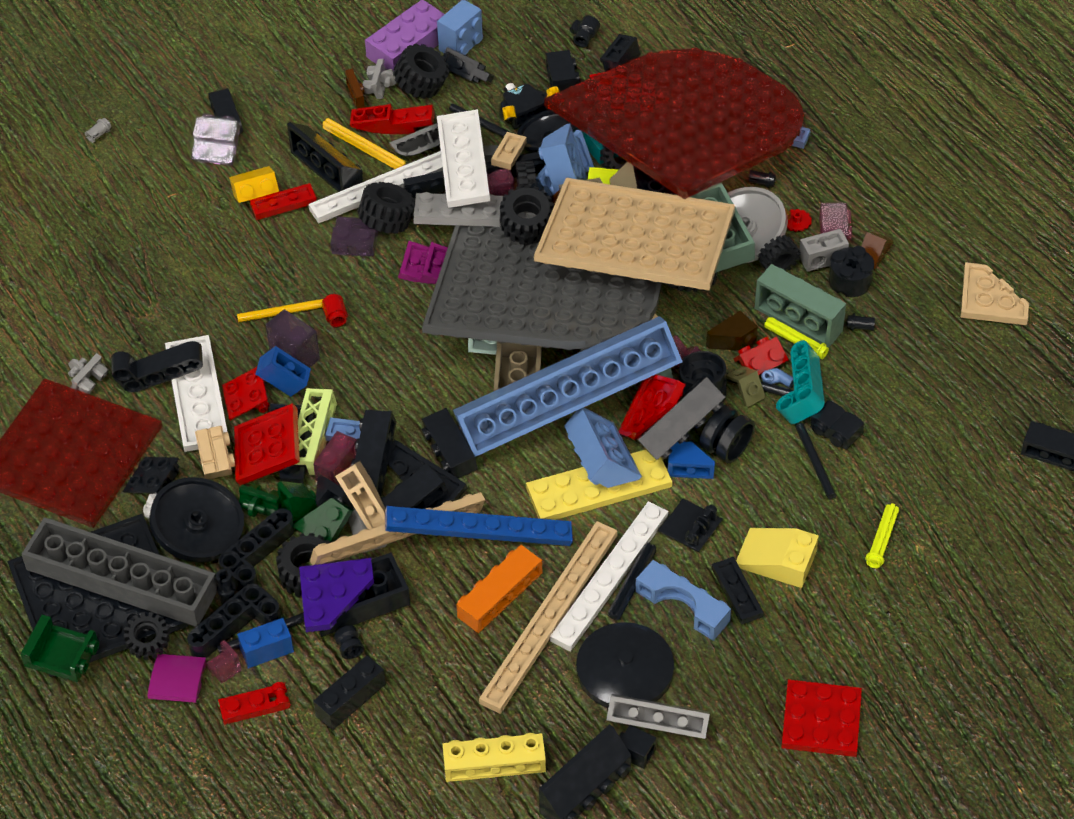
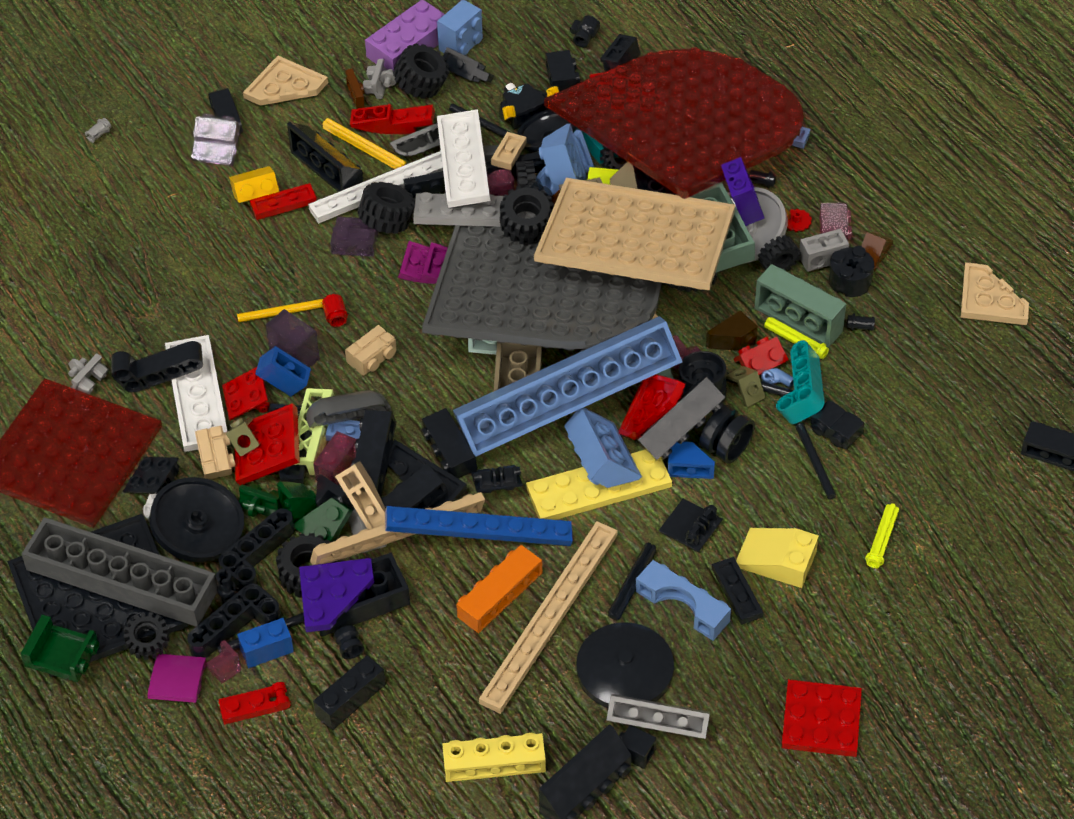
white plate [550,501,668,652] -> none
none -> olive bracket [226,416,260,456]
none -> tan plate [243,56,328,106]
none -> dark grey brick [306,390,391,428]
none -> tan brick [345,325,397,376]
none -> black hinge [471,465,523,493]
none -> dark purple window [721,157,765,226]

